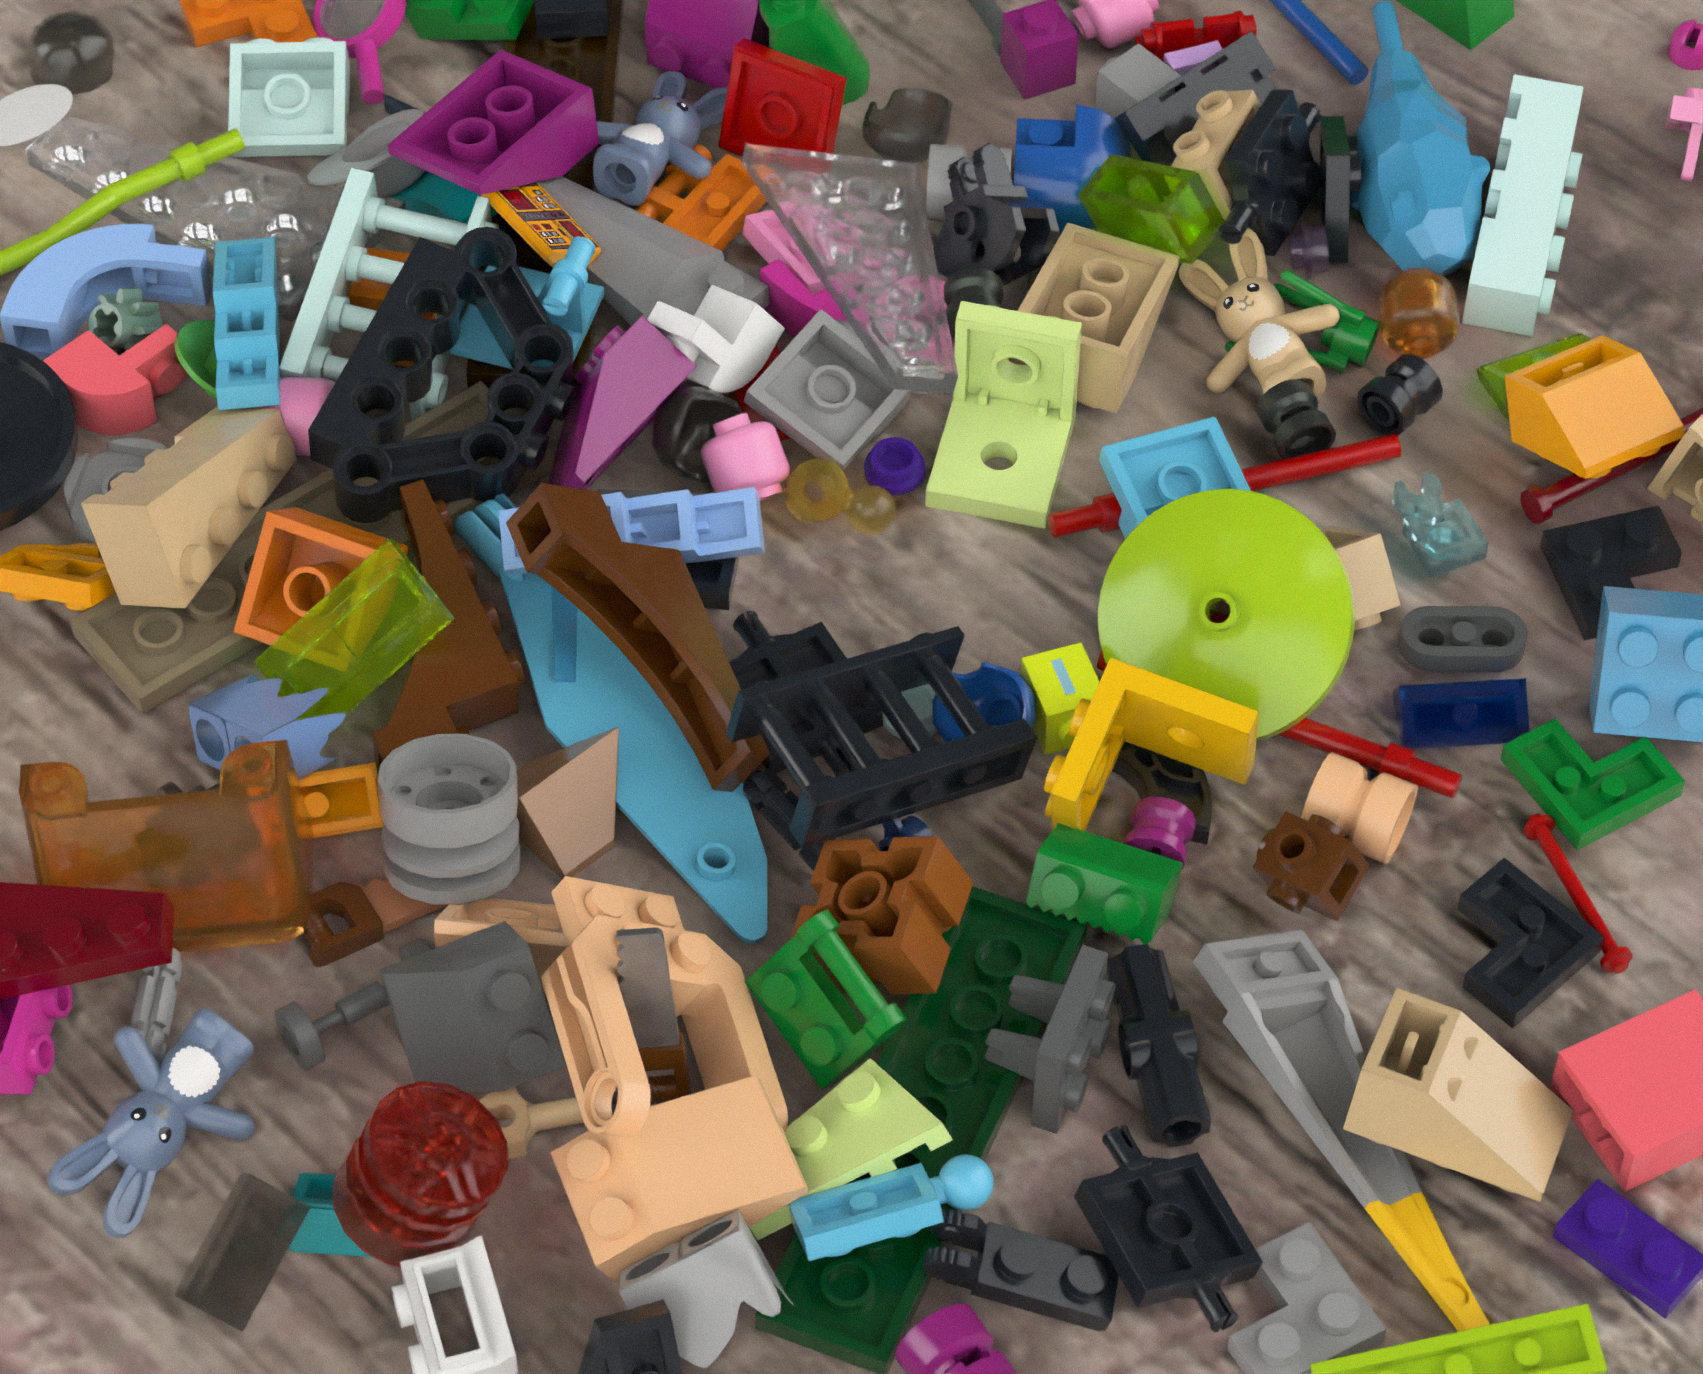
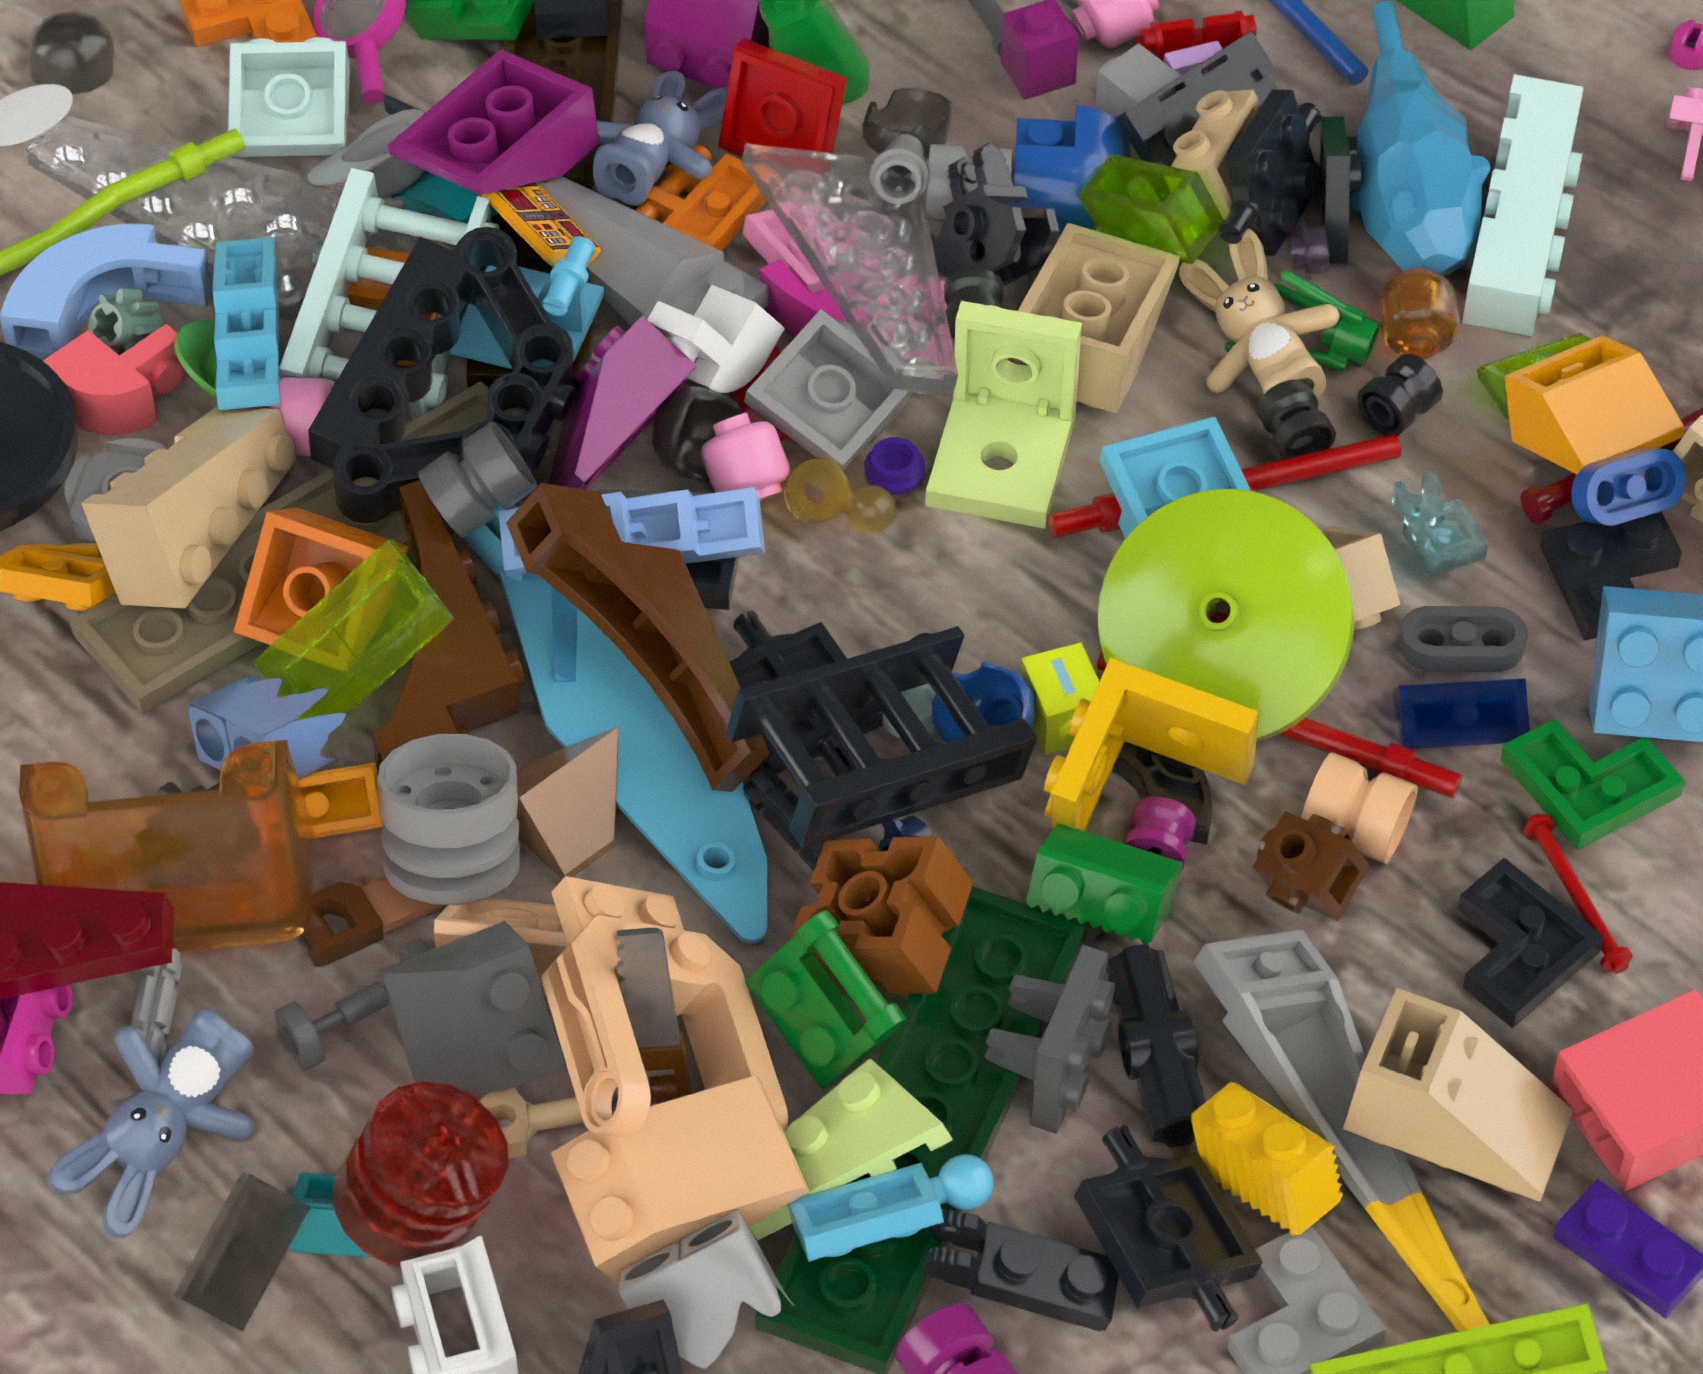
none -> dark grey wheel [418,421,538,539]
none -> light grey cone [870,134,929,204]
none -> yellow brick [1192,1082,1344,1236]
none -> blue plate [1571,448,1686,526]

